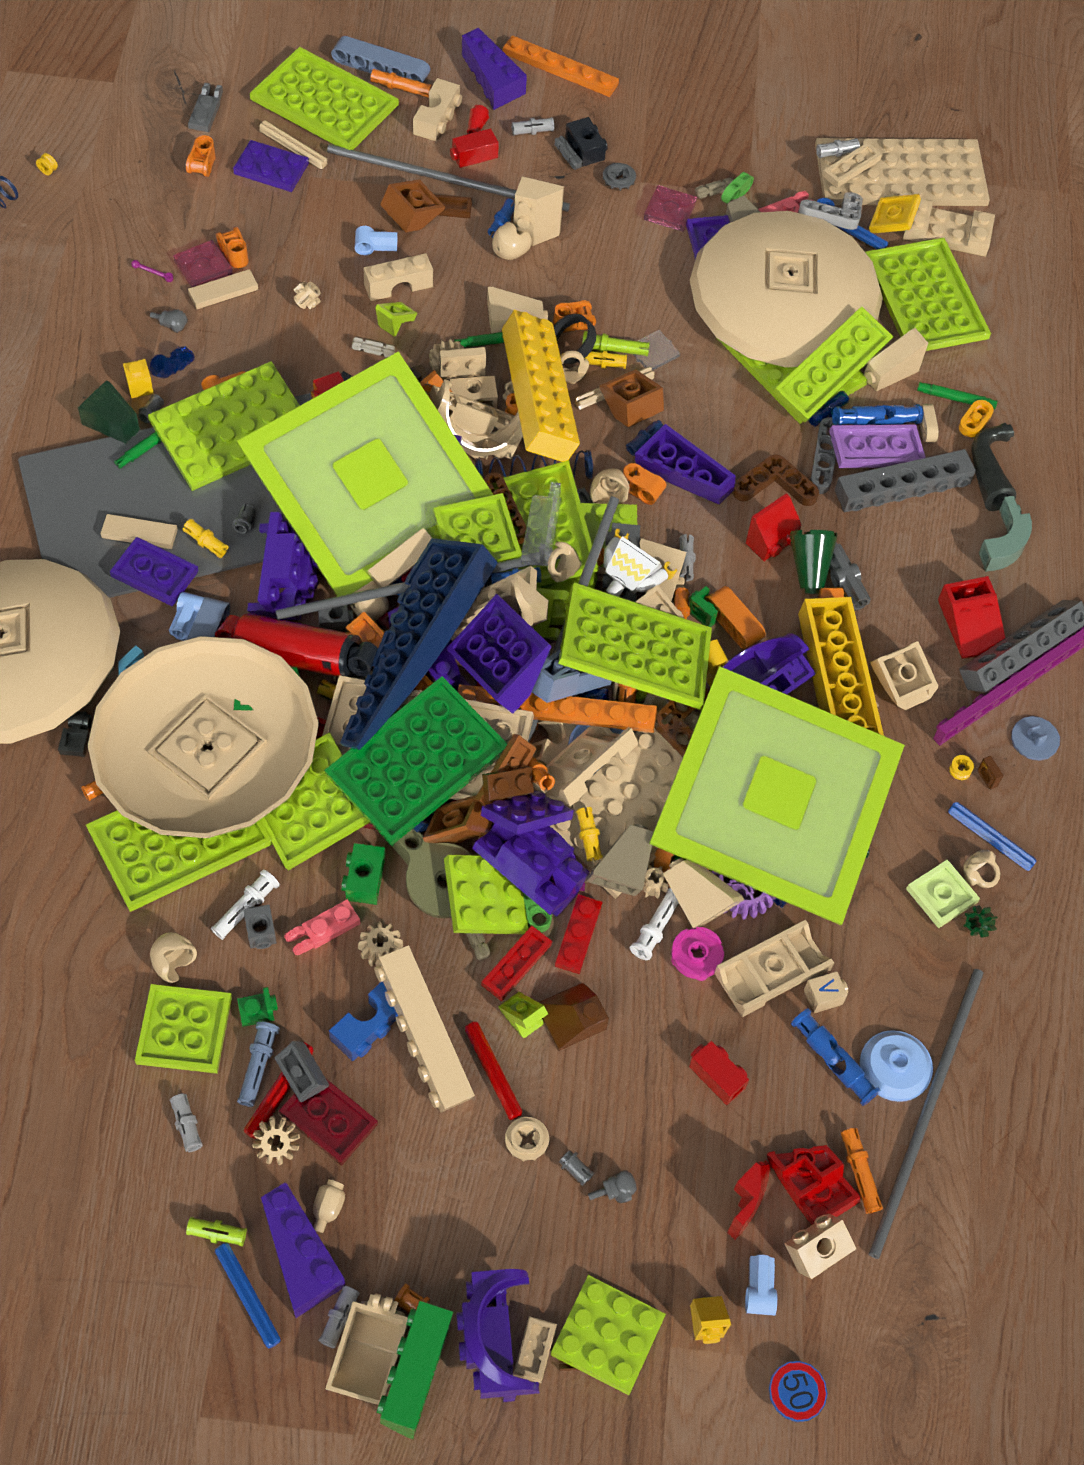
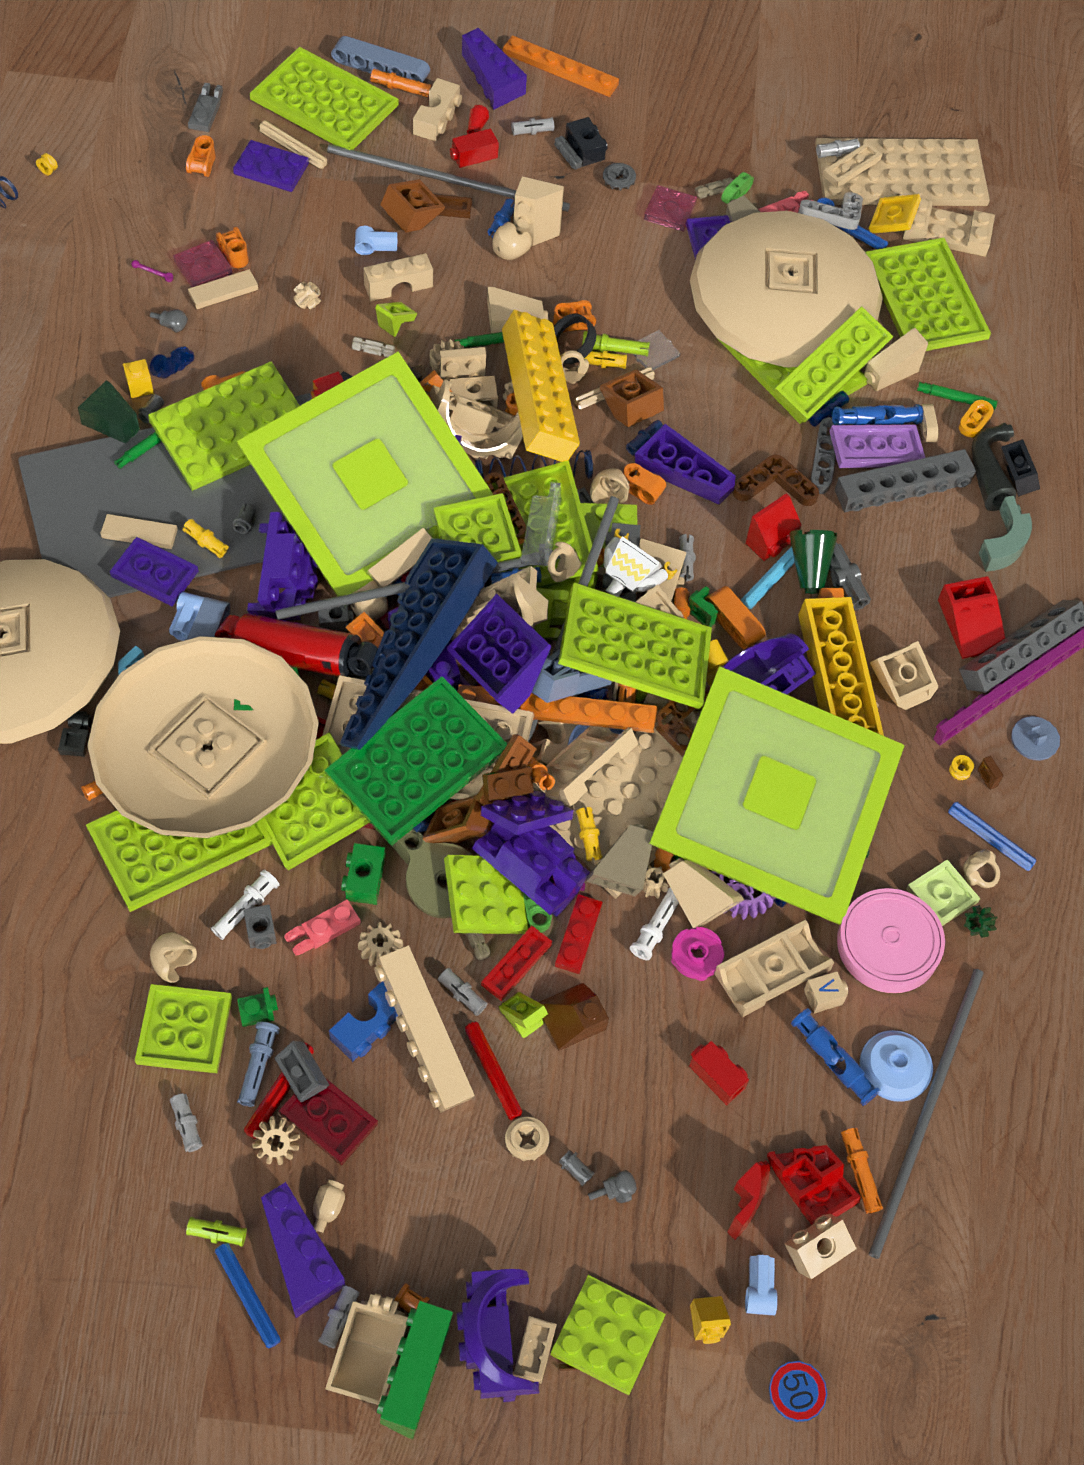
none -> light grey pin [438,968,488,1016]
none -> medium azure axle [741,546,795,609]
none -> bright pink brick [837,888,945,993]
none -> black brick [1001,439,1040,497]

